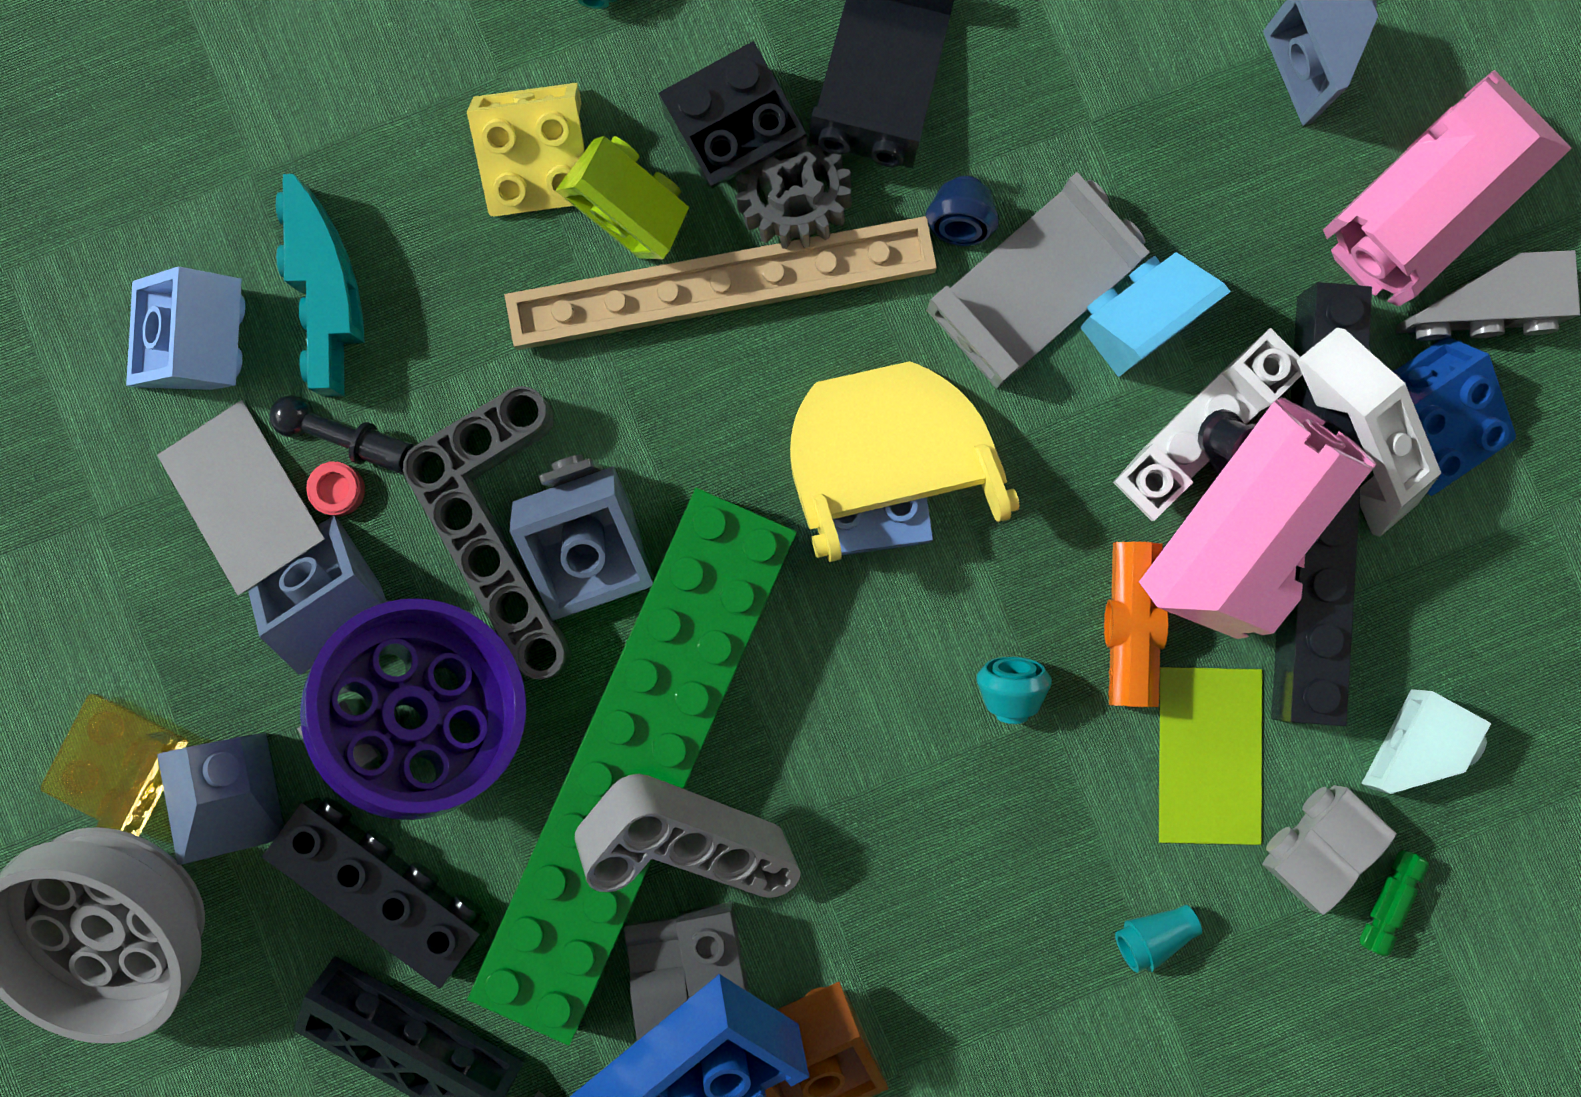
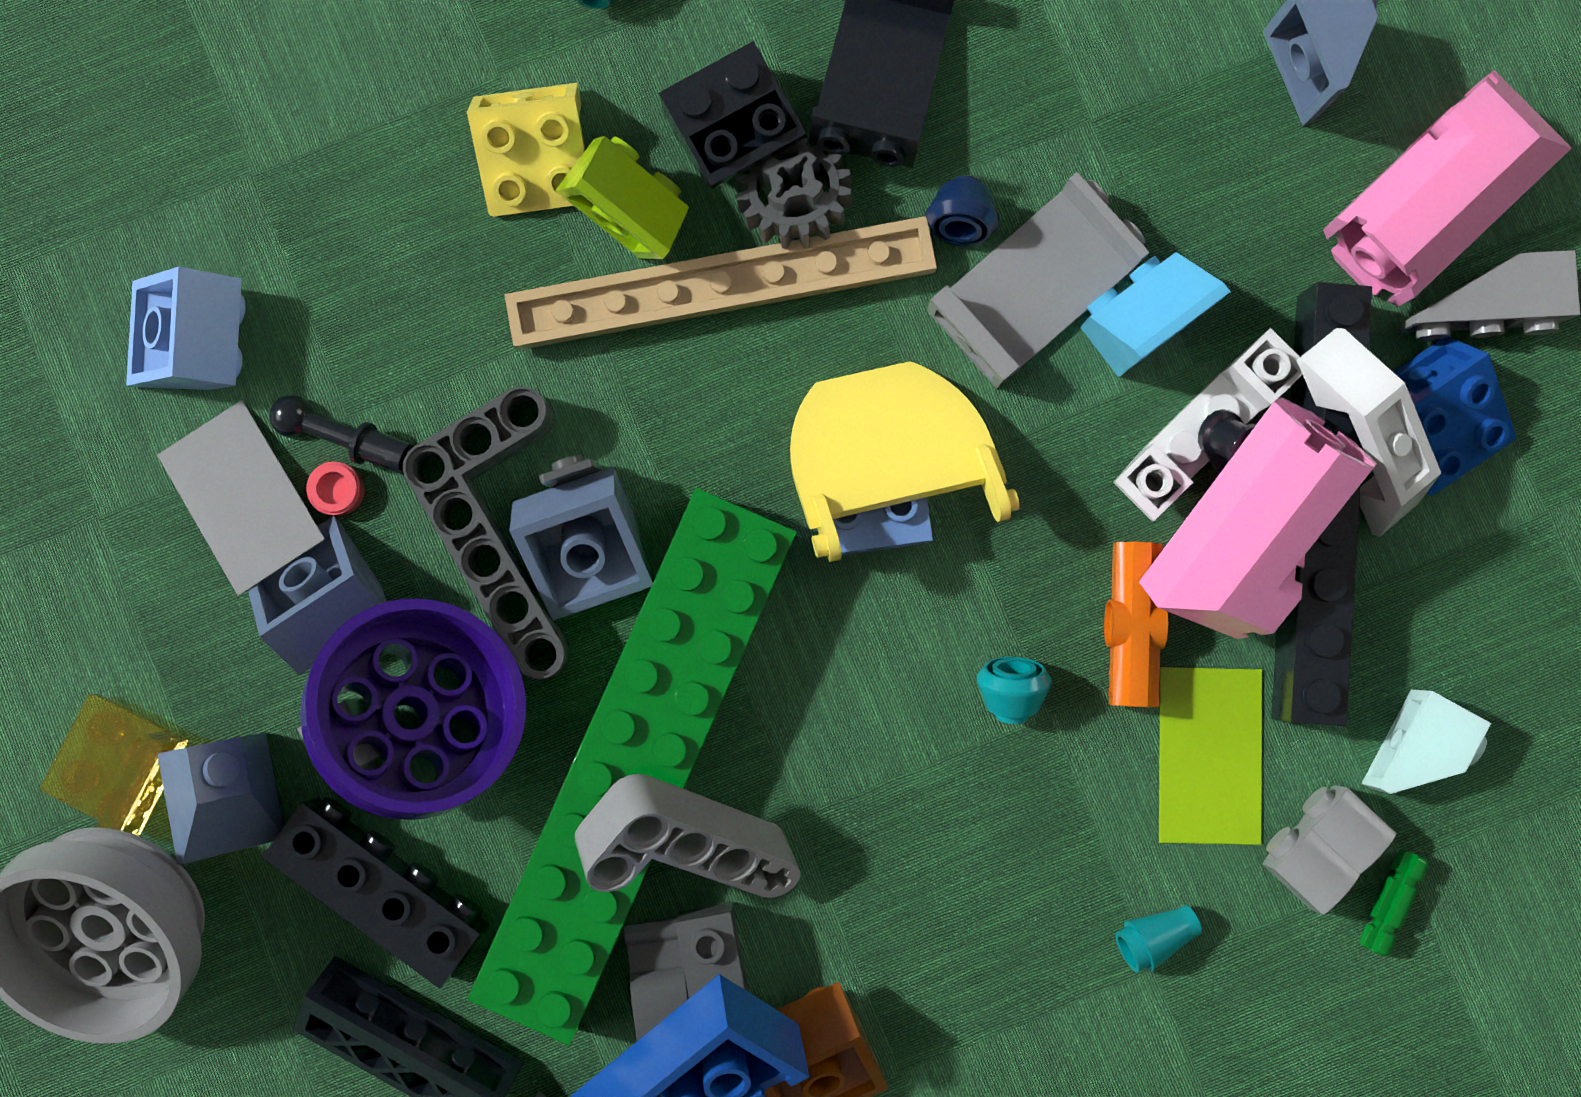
teal slope [276,174,365,397] -> none

